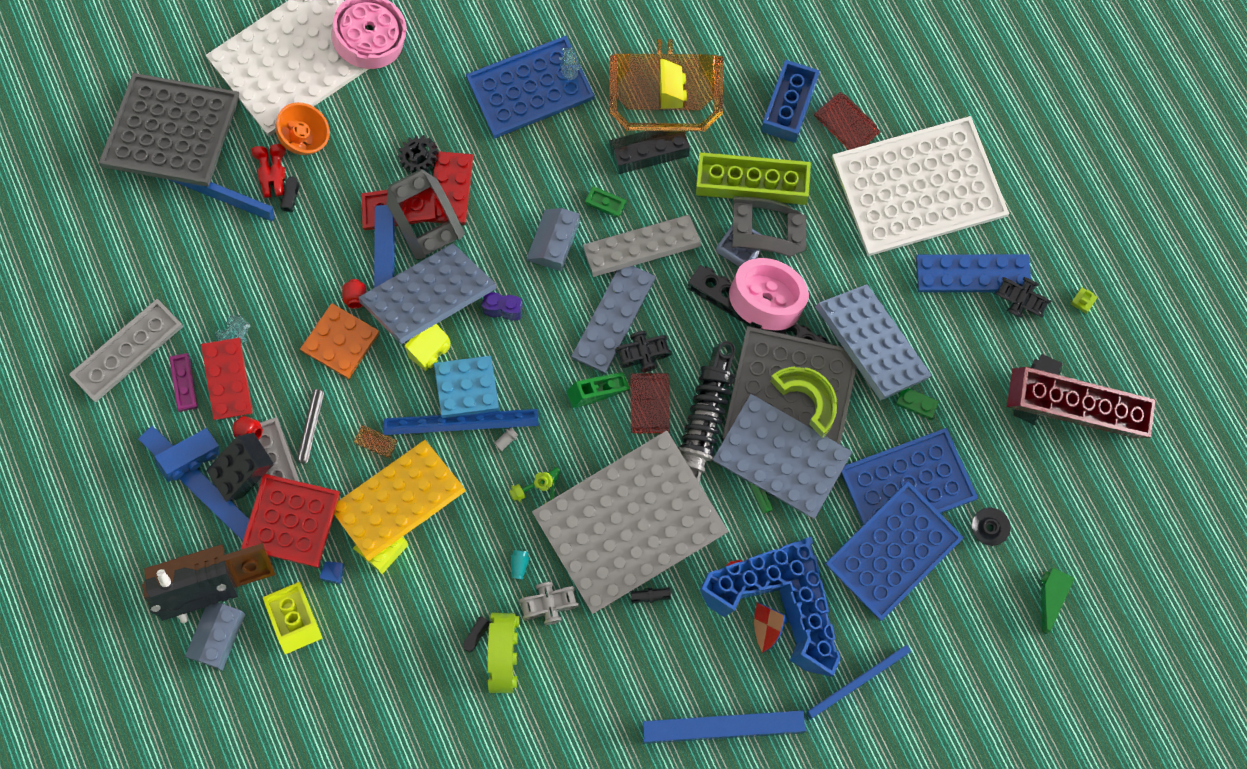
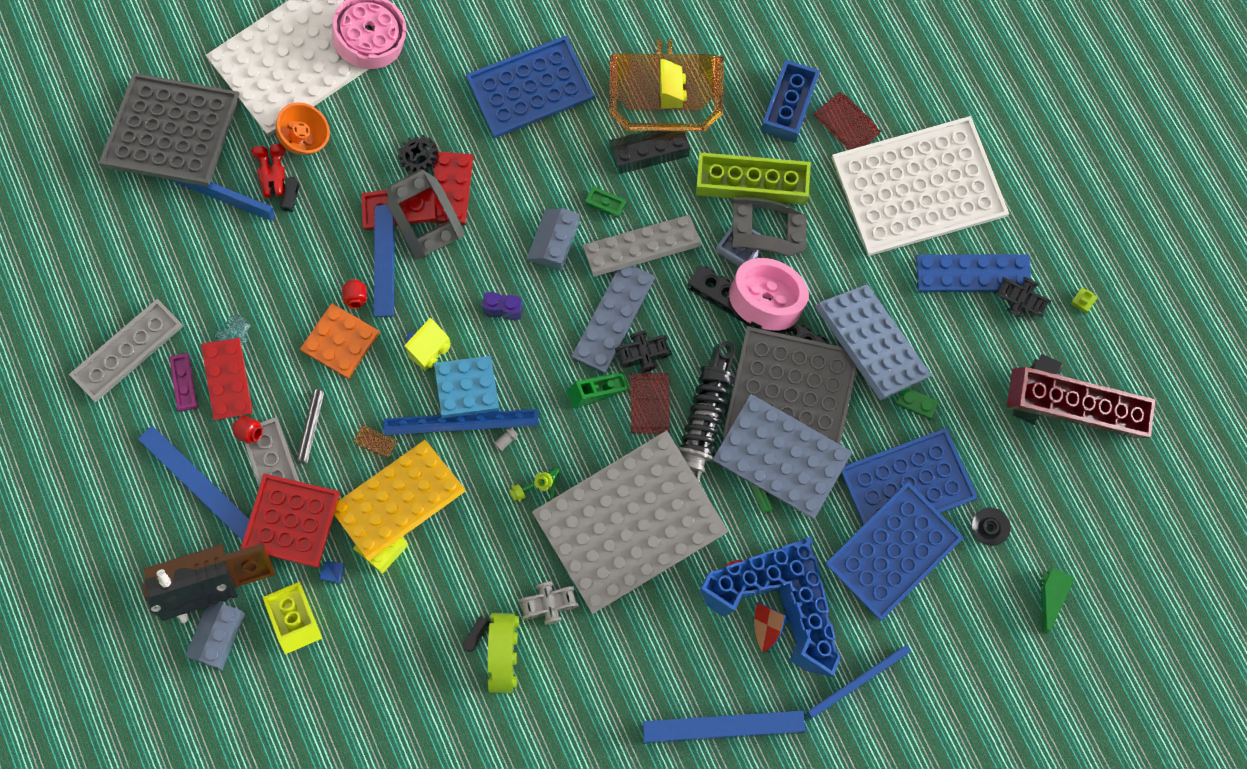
blue brick [155,428,219,482] -> none
black brick [206,433,274,502] -> none
sand blue plate [359,244,497,344] -> none
teal cone [510,550,530,579] -> none
clear light blue hips [559,47,580,80] -> none
black pin [630,587,671,604] -> none
lime brick [770,366,837,438] -> none

